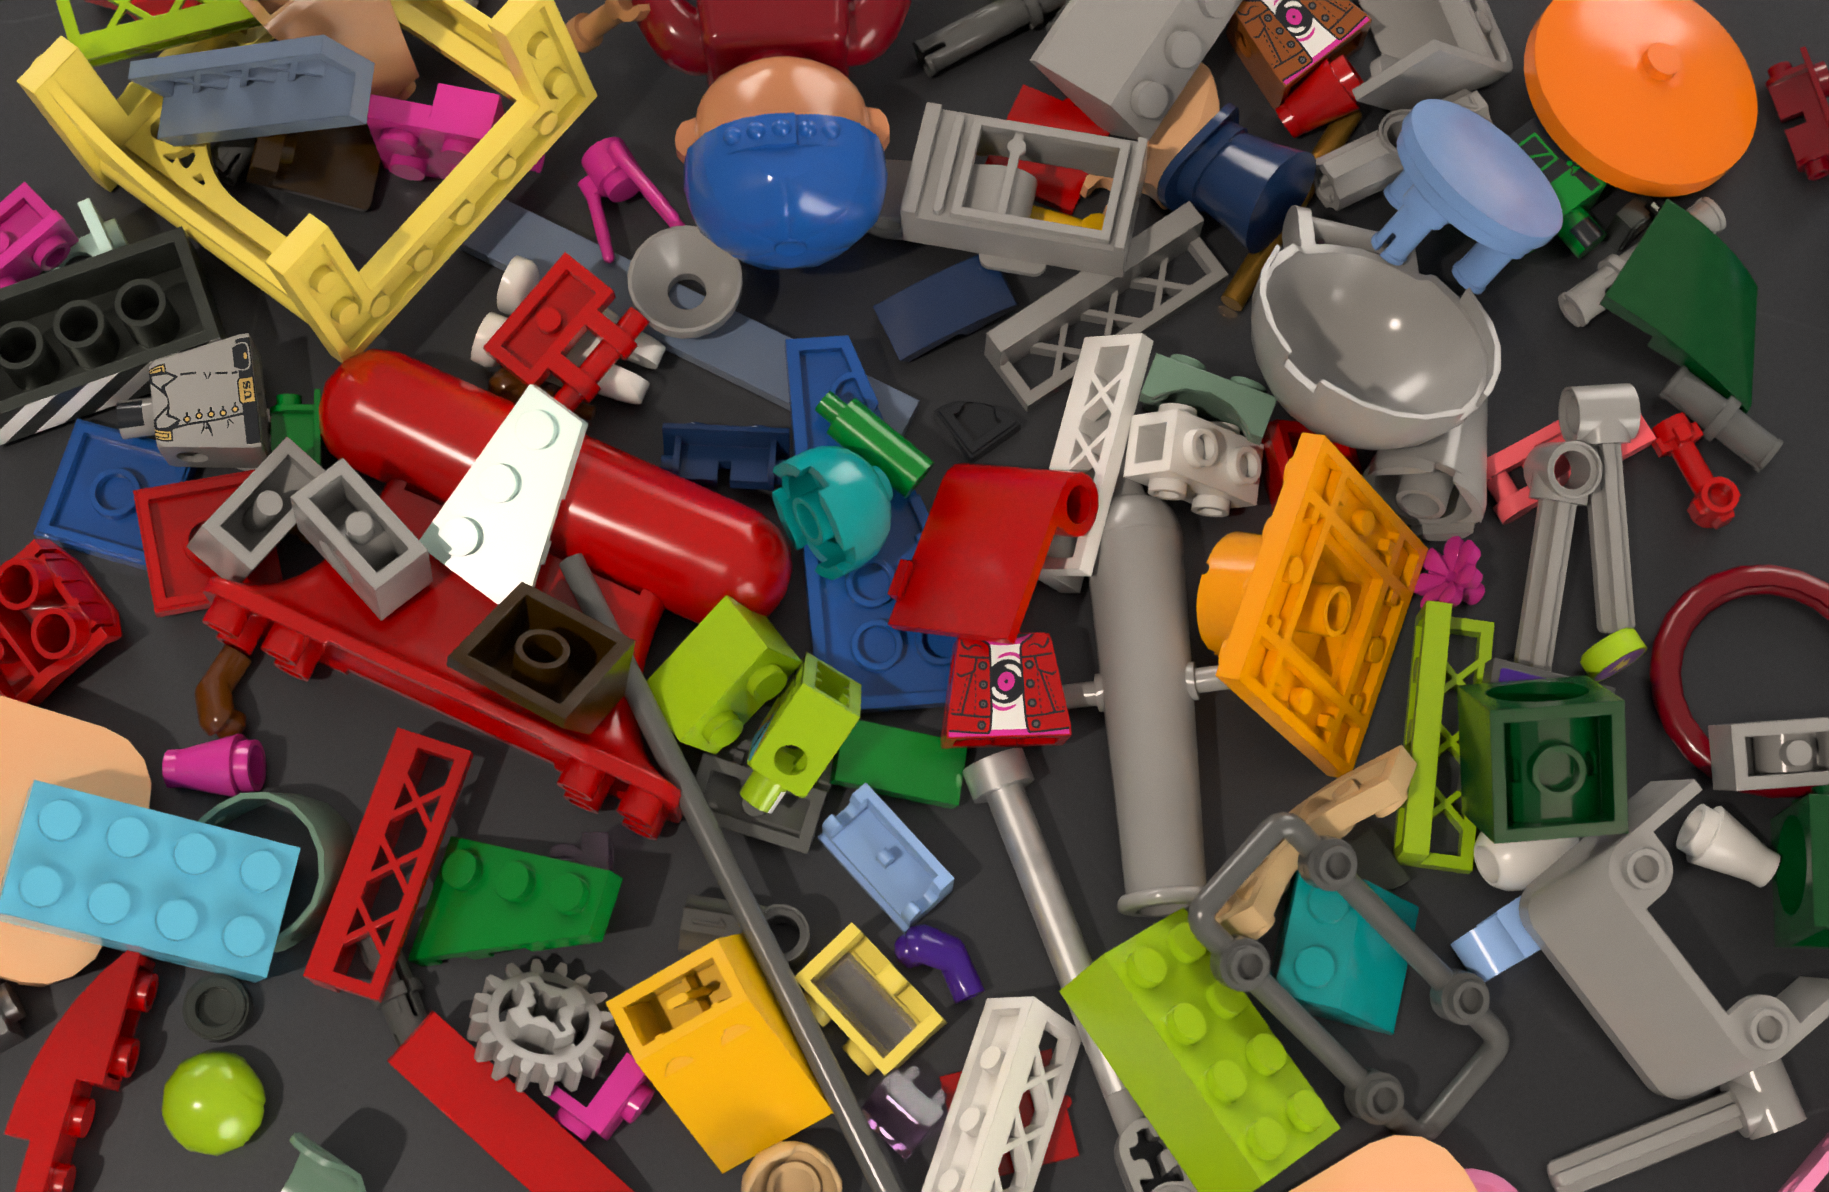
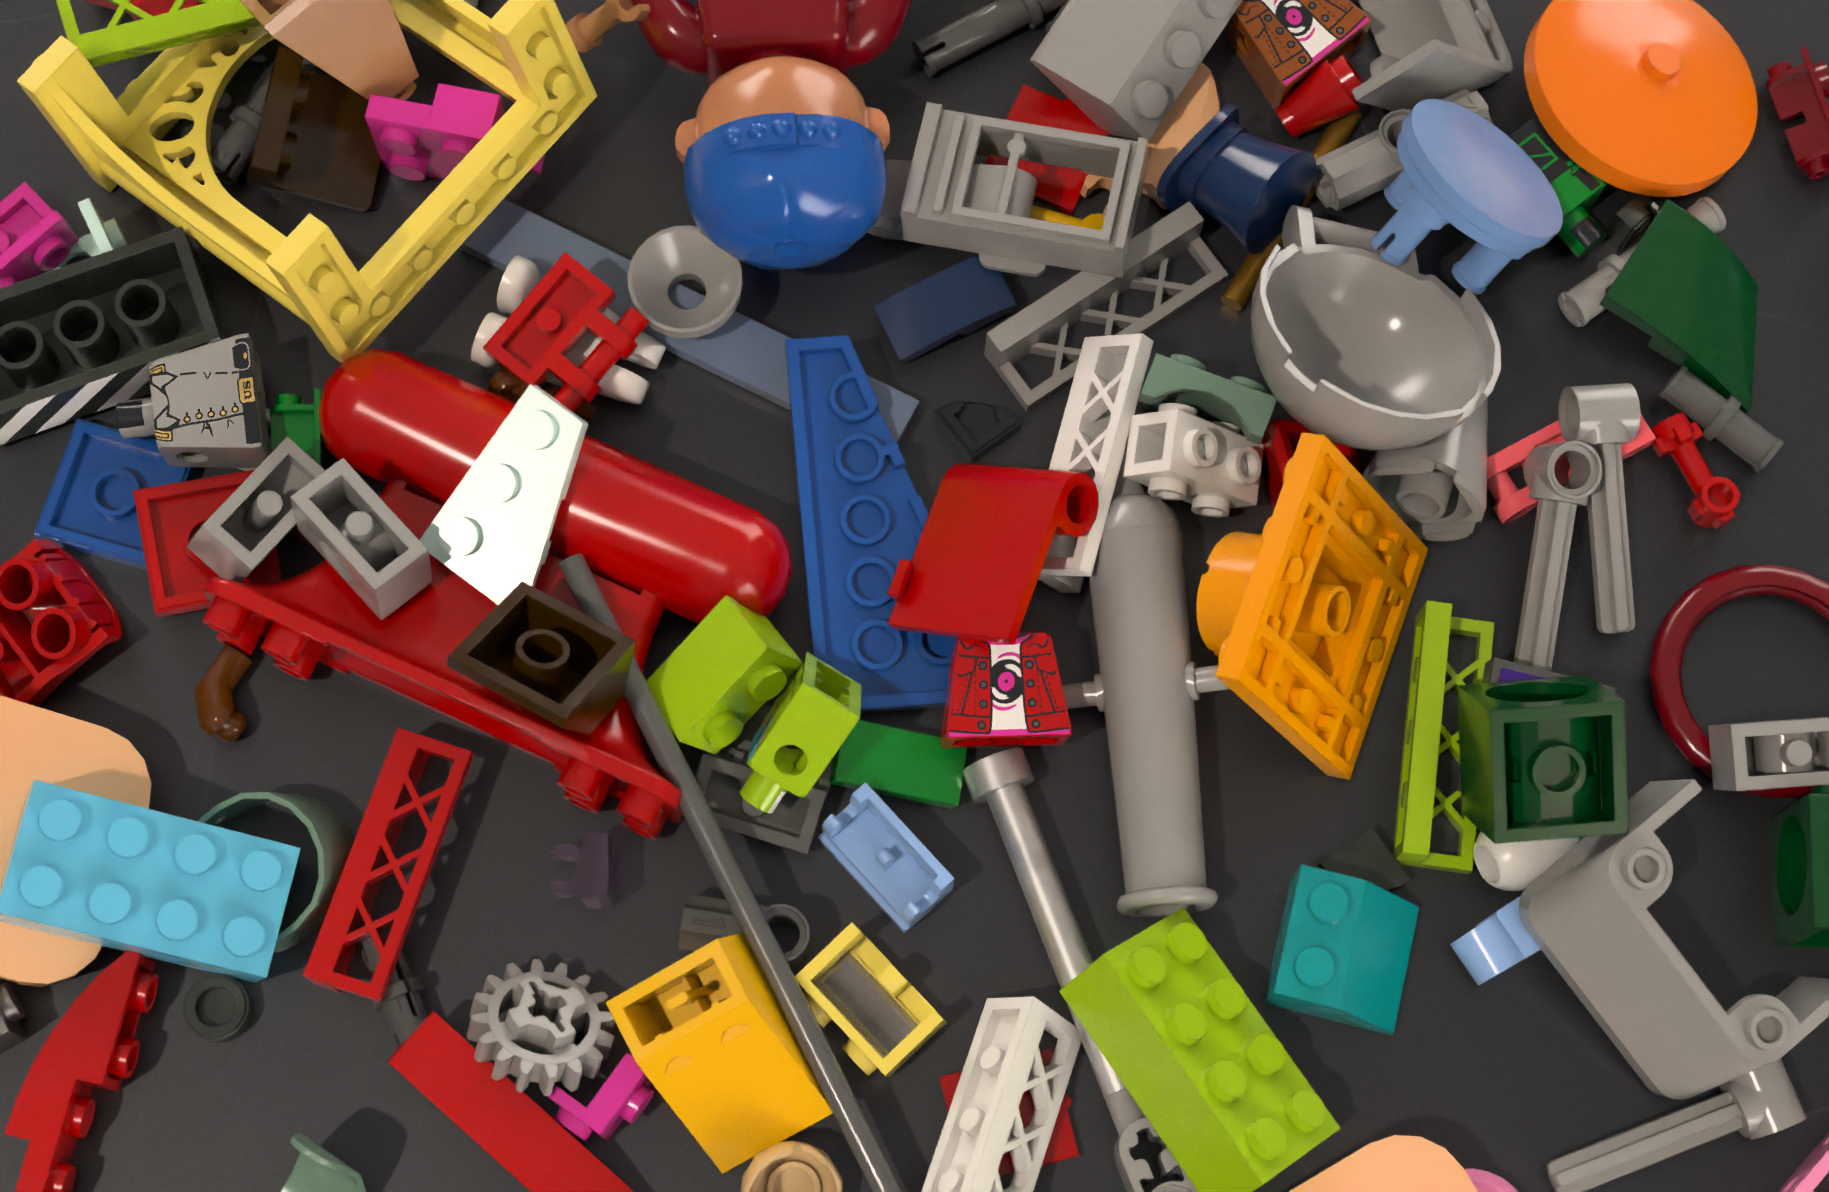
sand blue fence [128,34,375,147] -> none
lime hair [161,1050,266,1156] -> none
dark pink cone [162,734,266,797] -> none
green wing [408,836,623,967] -> none
dark pink plant [578,137,685,264] -> none
dark blue hinge [660,422,790,491] -> none
teal cylinder [772,446,893,581] -> none
green cylinder [815,391,935,498] -> none
tile [861,1066,947,1160] -> none
dark purple arm [894,924,985,1004] -> none
dark grey bar [1188,812,1510,1142] -> none
tan plate [1215,744,1417,940] -> none
dark pink plant [1414,536,1485,609] -> none
lime tile [1580,628,1647,682] -> none
white cone [1676,804,1780,888] -> none

